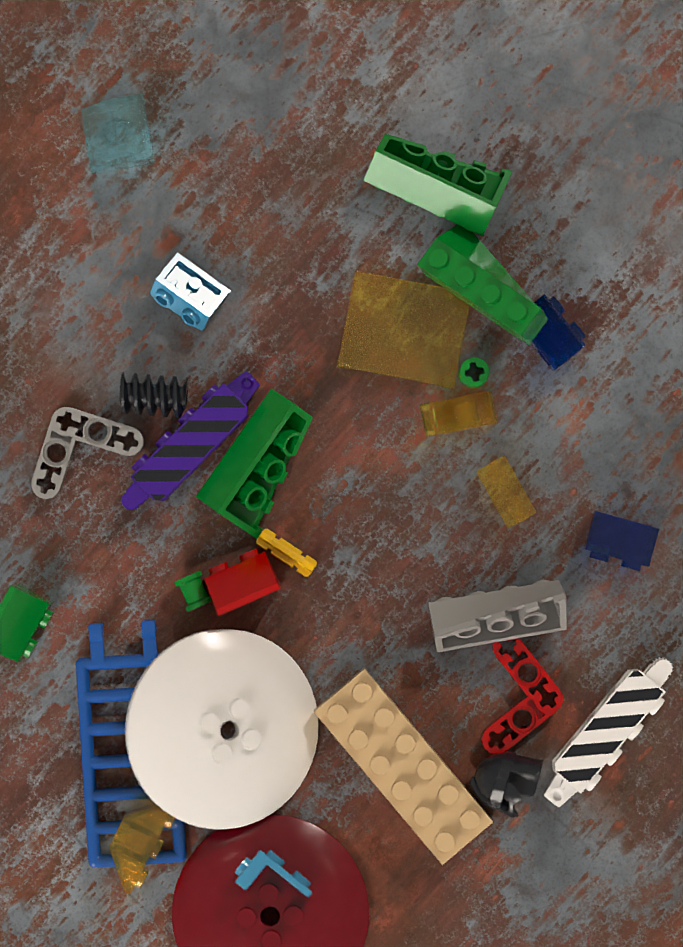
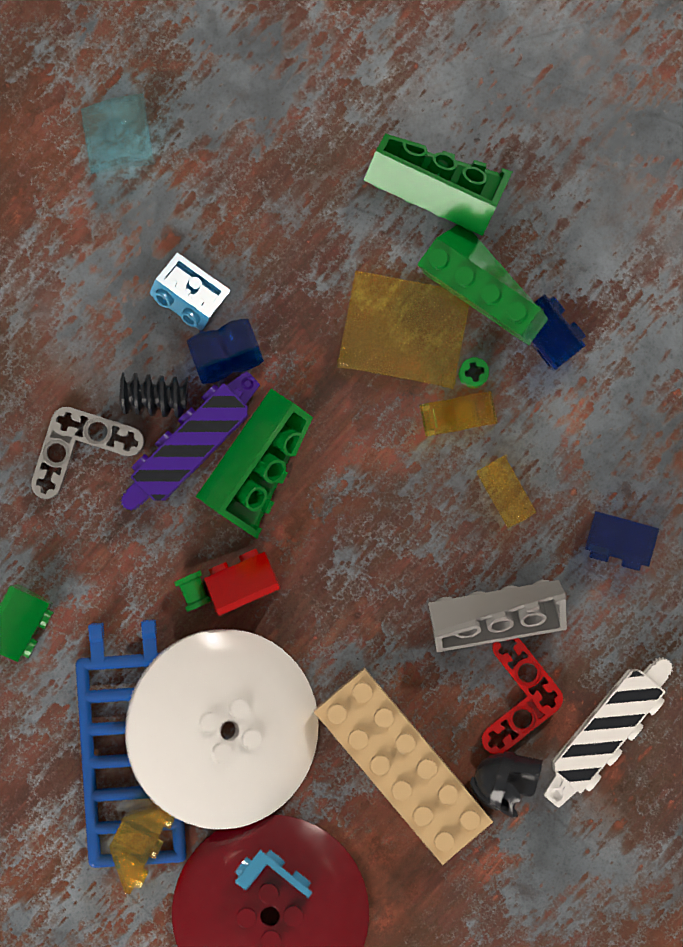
yellow axle [256,528,317,577] -> none
none -> clear blue brick [186,319,264,384]

